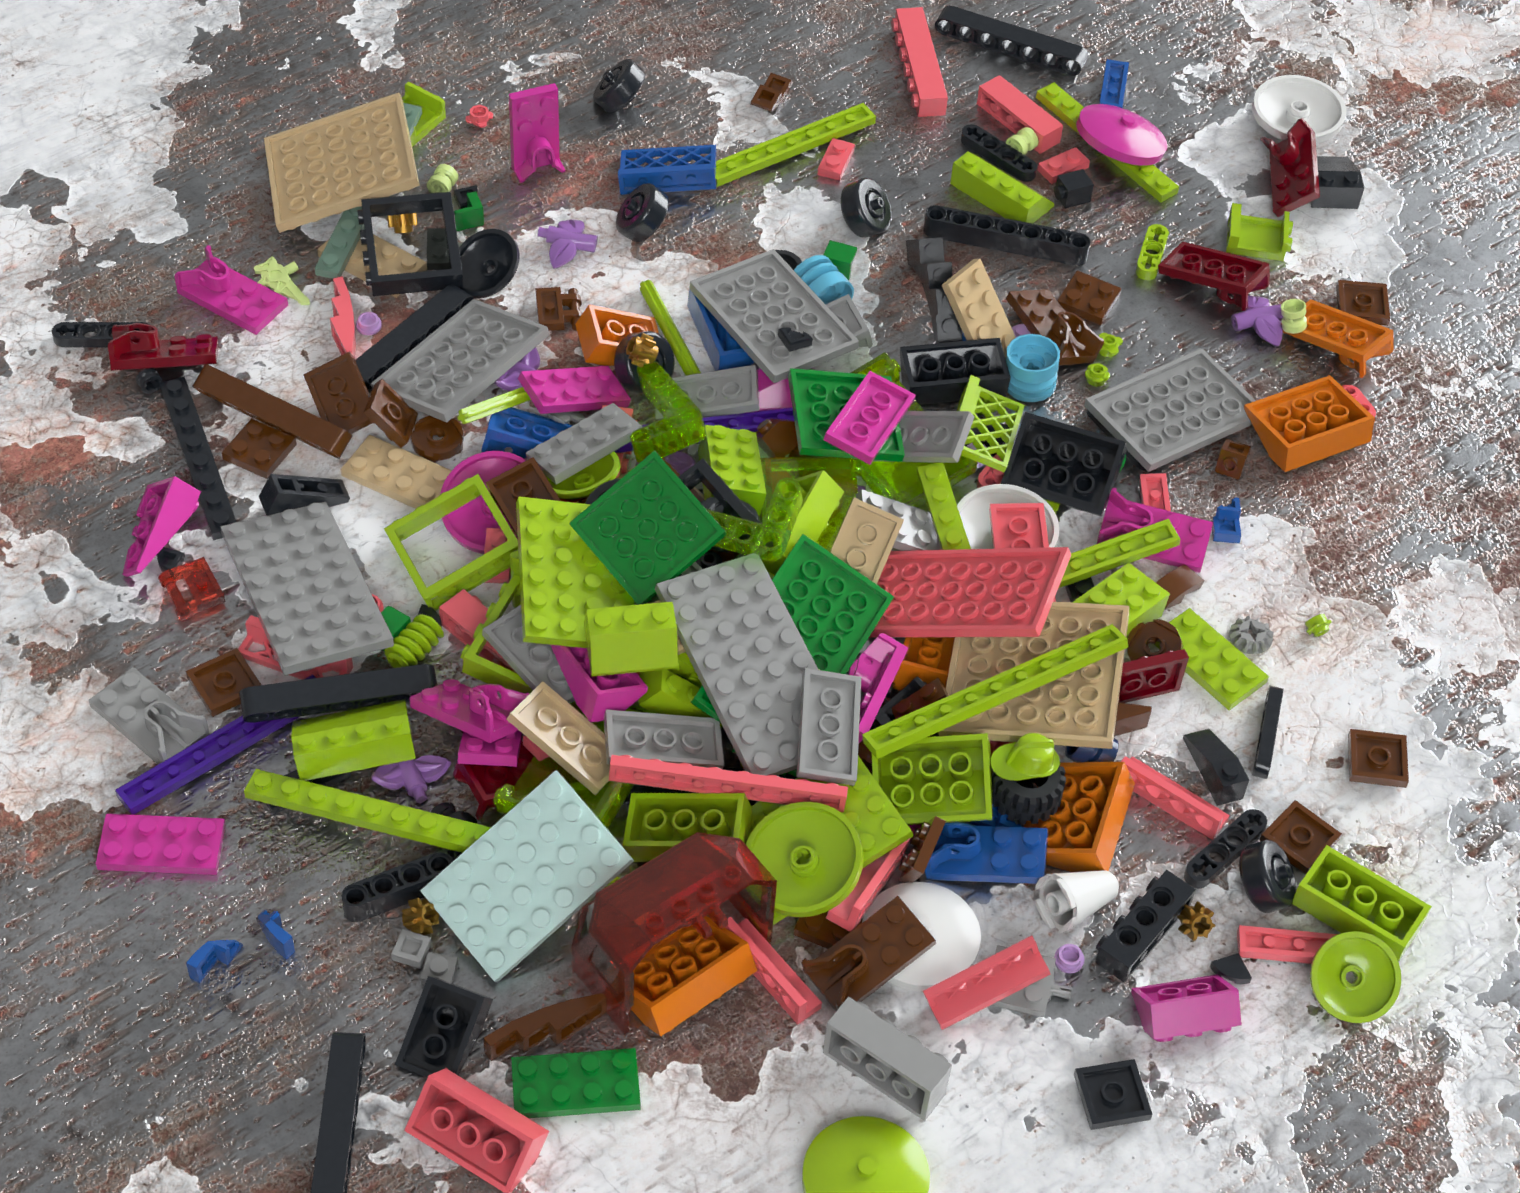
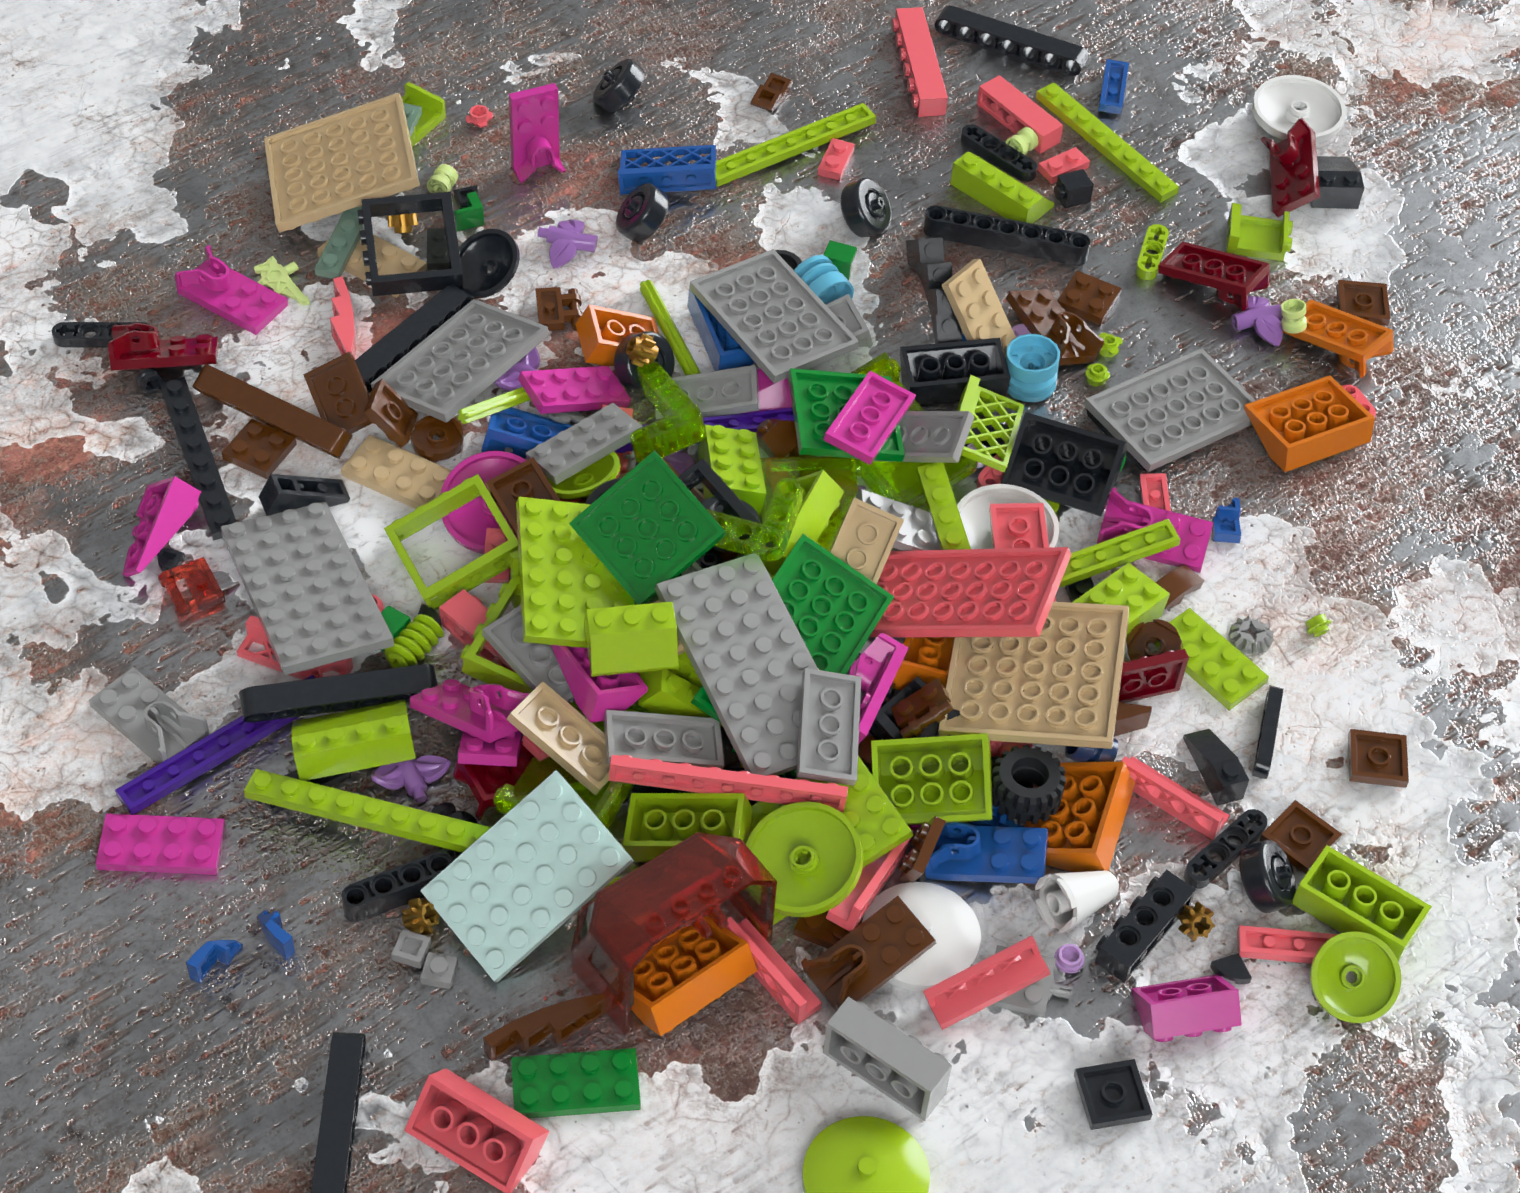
reddish brown plate [186,648,261,717] -> none
lavender plate [356,312,382,335] -> none
black slope [395,976,493,1078] -> none
black tile [778,327,813,352] -> none
lime plate [862,624,1128,759] -> none
lime piece [991,733,1060,781] -> none
dark pink dish [1076,104,1167,166] -> none
reddish brown bracket [1215,439,1251,479] -> none

